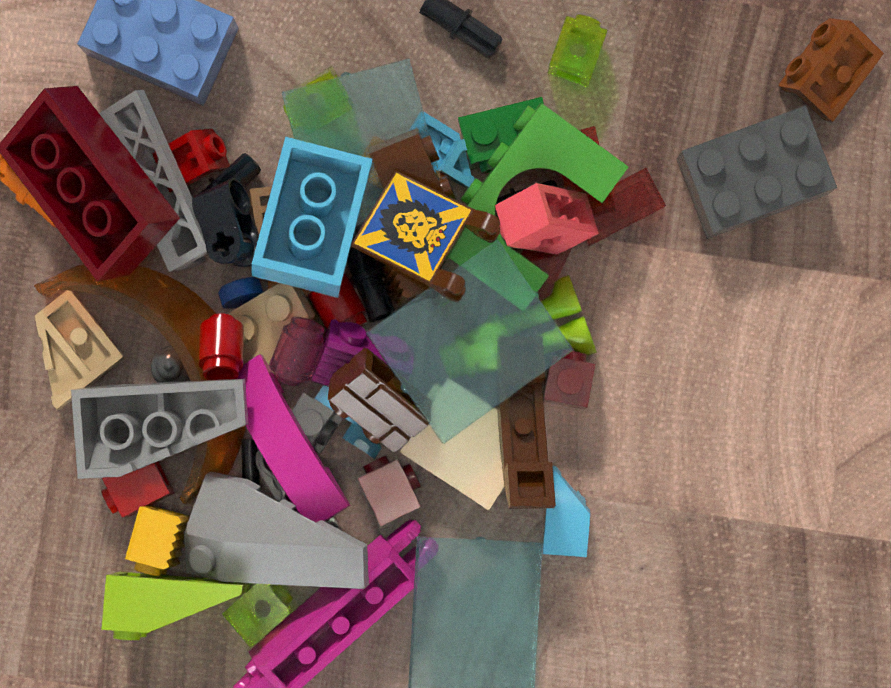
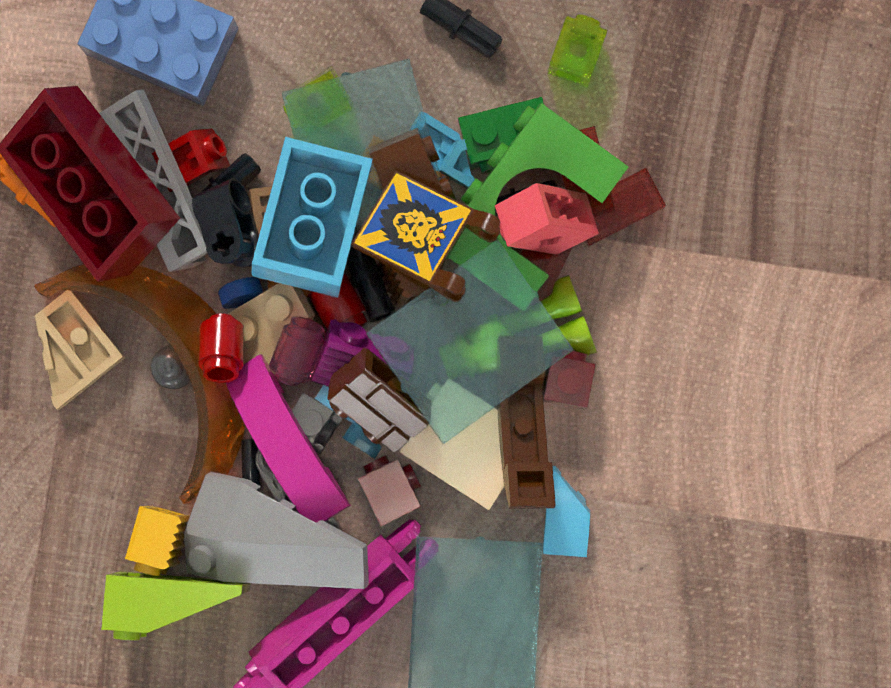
light grey wedge [71,379,248,479] -> none
red brick [101,461,175,518] -> none
clear neon green brick [222,584,294,648] -> none
dark grey brick [677,105,837,239] -> none
dark orange bracket [779,18,884,122] -> none

